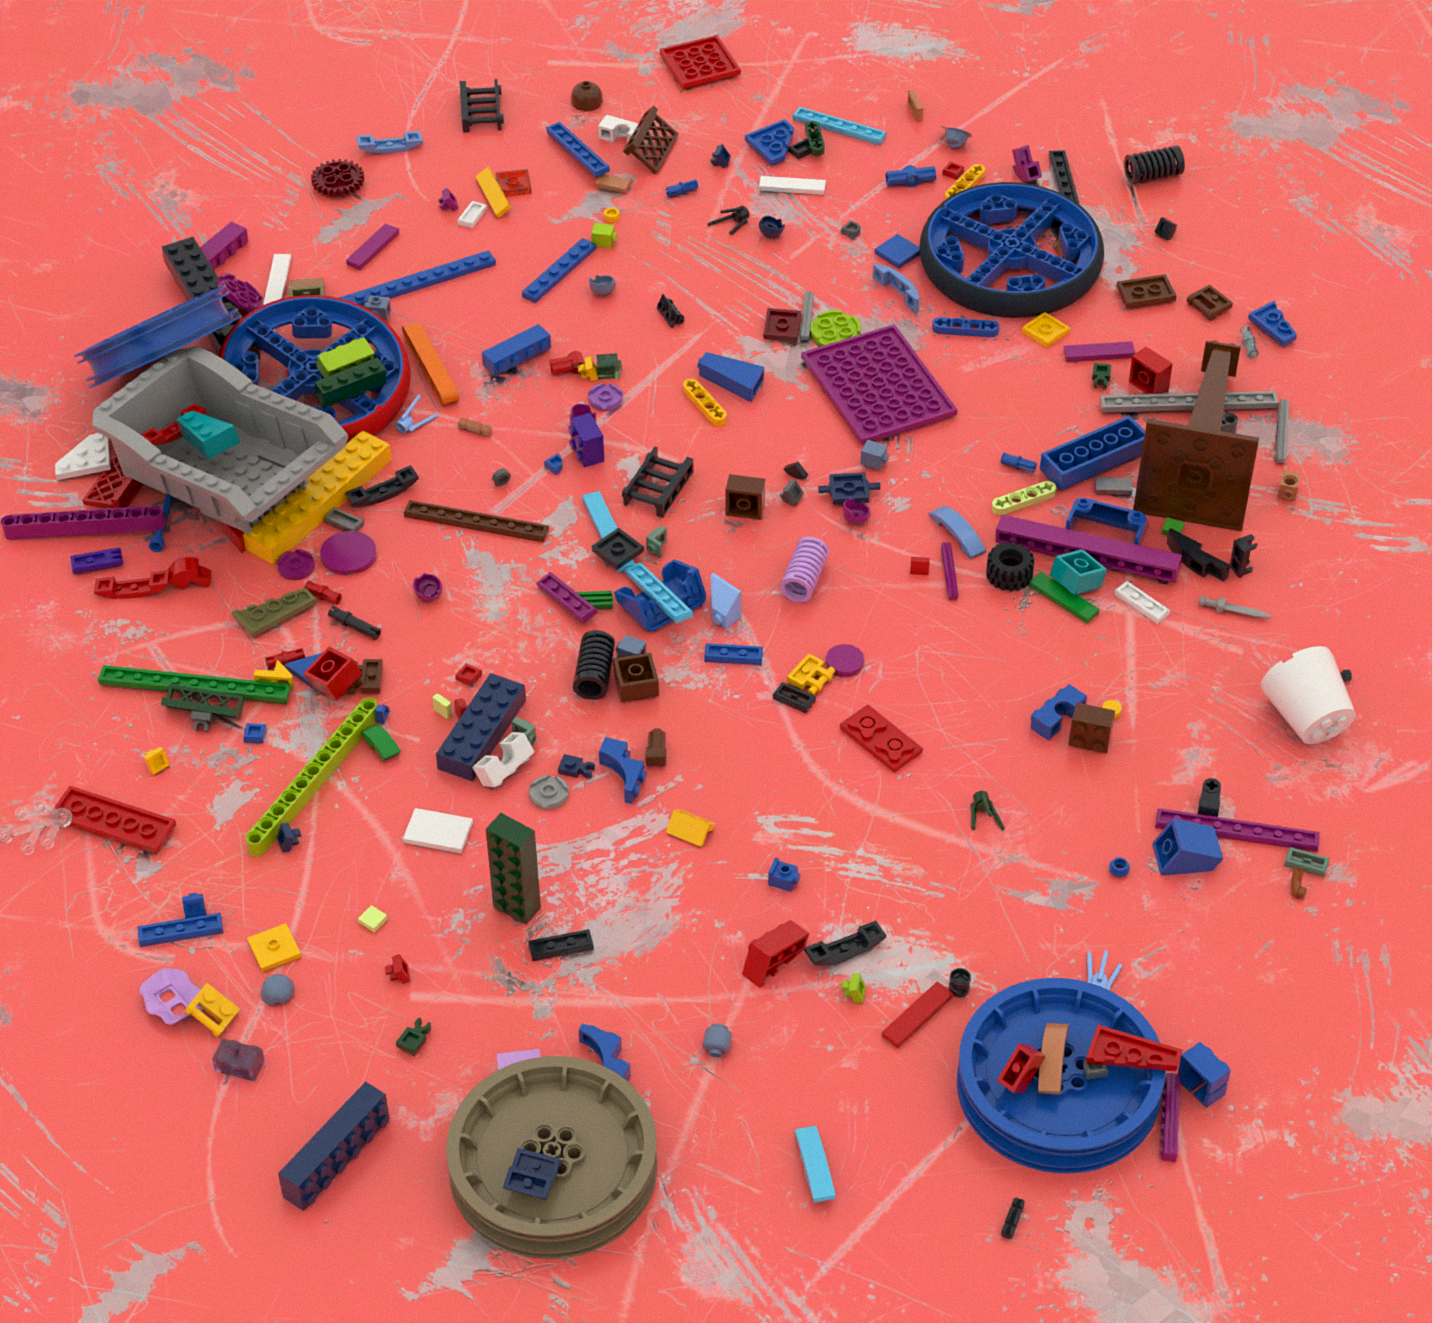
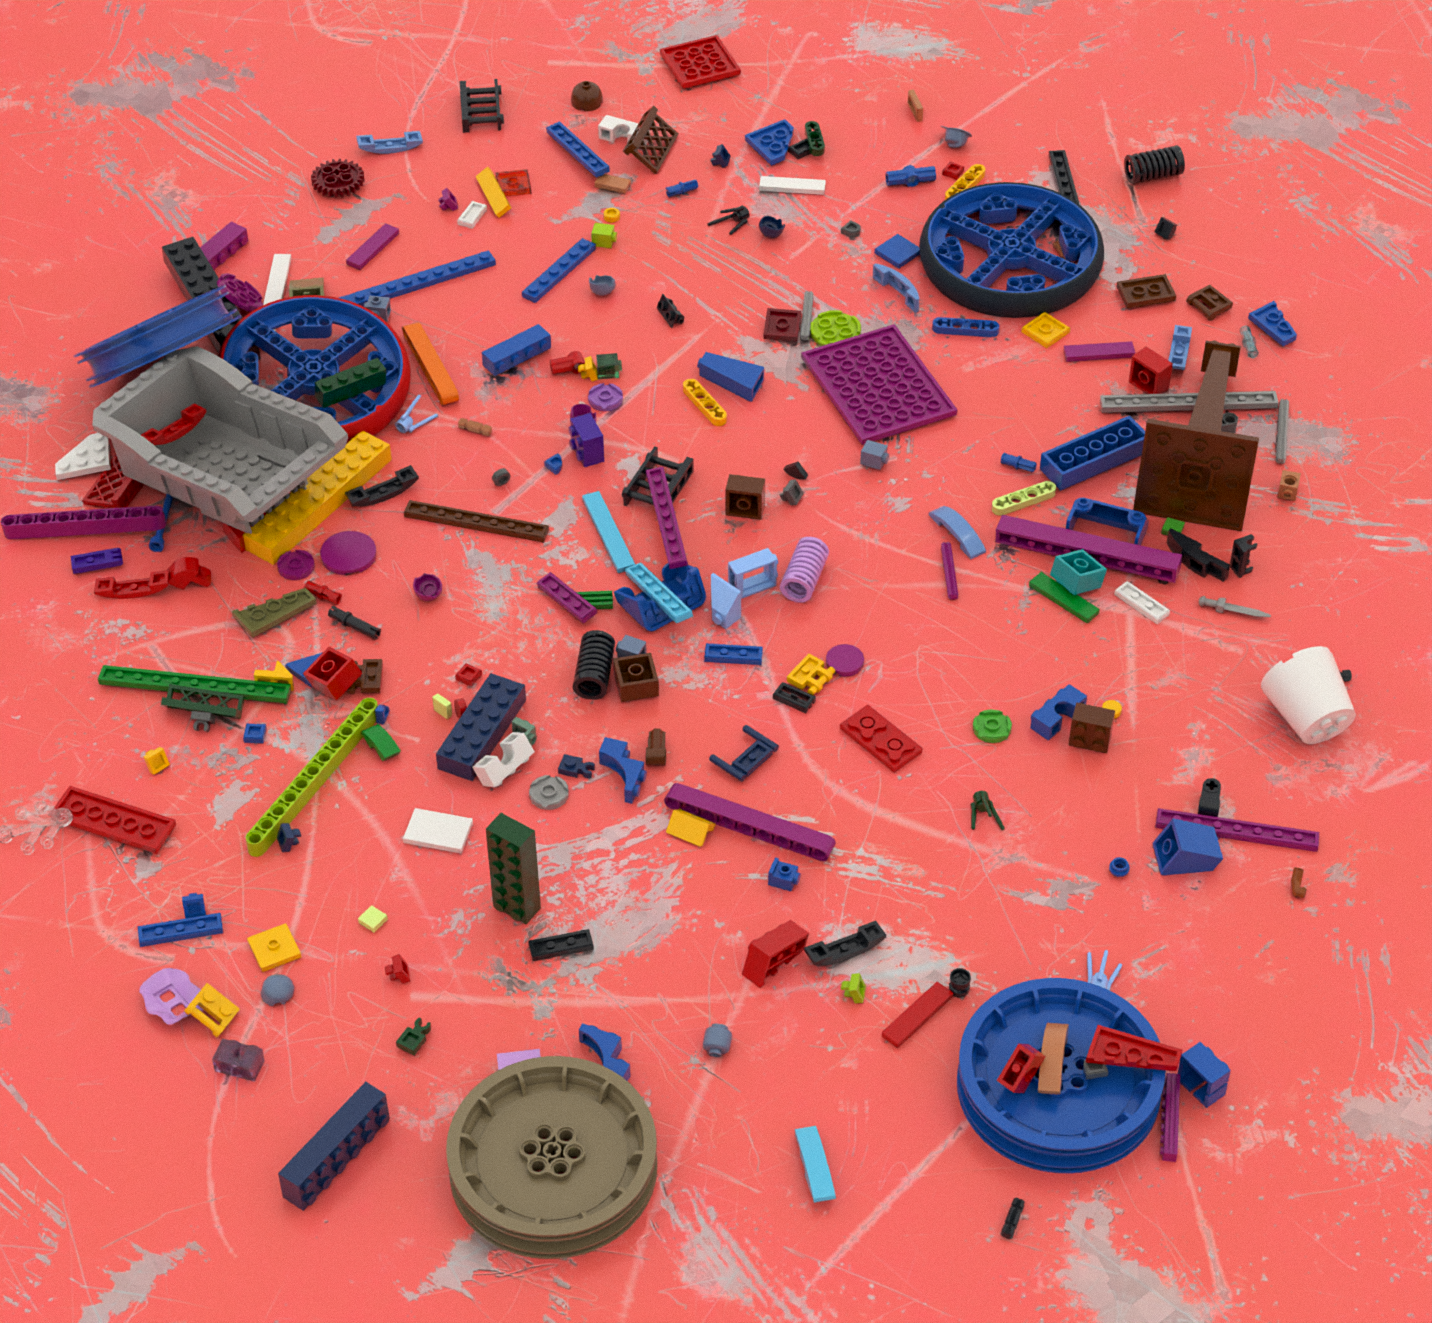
teal wedge [177,411,240,459] -> none
red pin [265,648,305,669] -> none
lime brick [316,337,375,378] -> none
flat silver tile [323,507,364,532] -> none
dark blue slope [503,1148,562,1200] -> none
black tile [592,528,644,570] -> none
sand green bracket [646,525,667,558] -> none
medium azure tile [793,107,887,145] -> none
dark blue plate [818,472,880,505] -> none
magenta hair [843,498,871,524] -> none
red tile [910,556,930,575] -> none
black tyre [986,542,1034,591] -> none
magenta brick [1012,145,1042,182] -> none
dark green plate [1092,363,1111,389] -> none
flat silver tile [1095,477,1133,495] -> none
sand green tile [1284,847,1330,877] -> none
none -> magenta tile [646,467,688,569]
none -> magenta beam [664,783,836,861]
none -> dark blue plate [709,725,779,782]
none -> light blue window [728,548,778,599]
none -> bright green tile [973,709,1012,743]
none -> medium blue slope [1168,325,1192,370]

